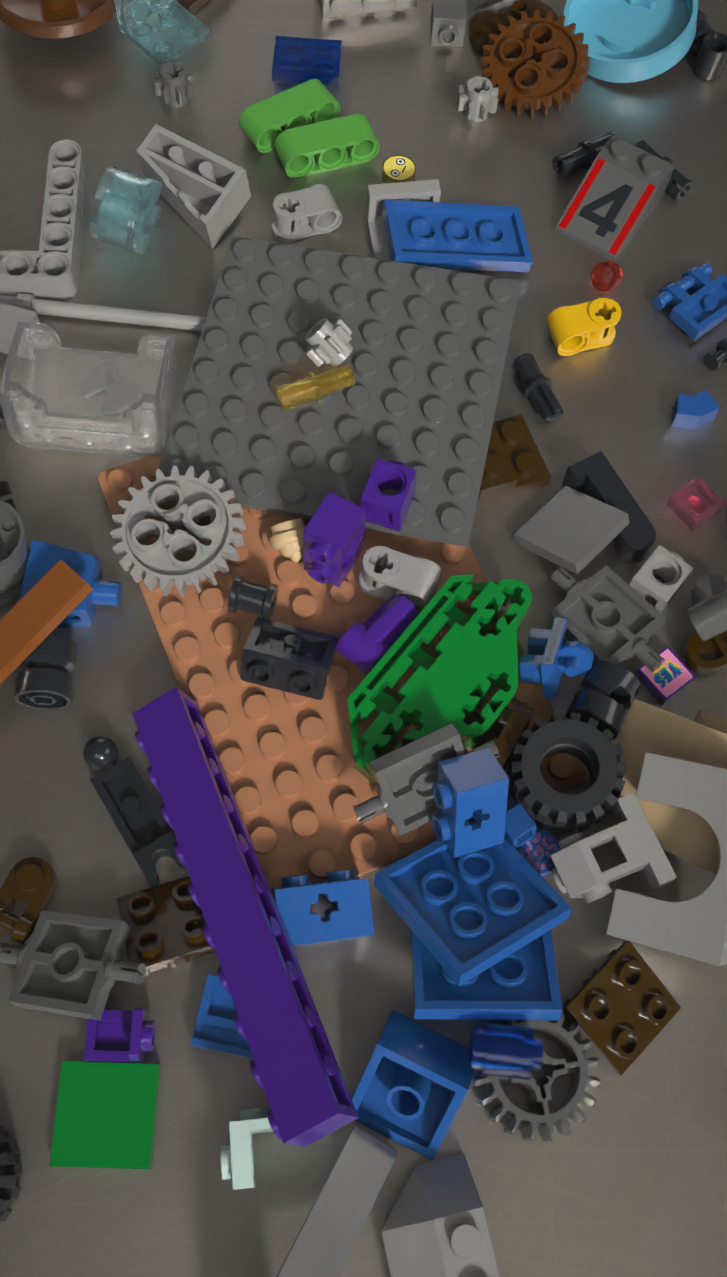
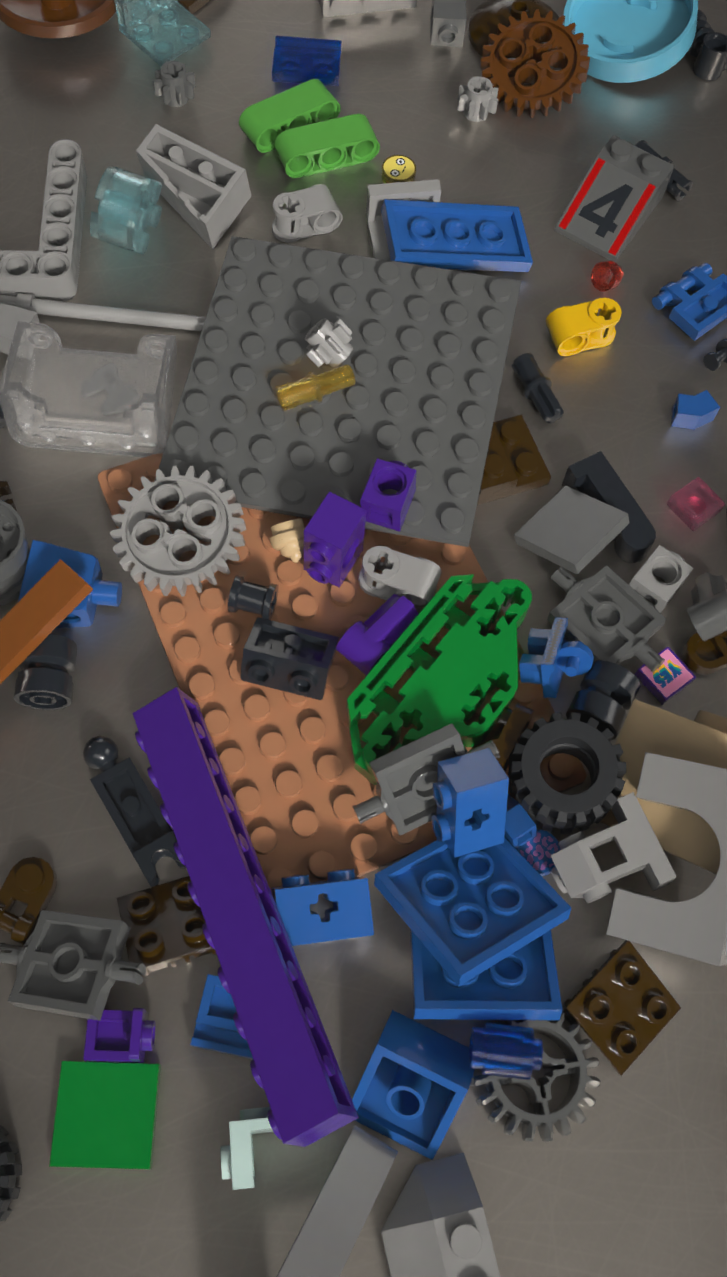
black pin [552,131,619,178] -> none

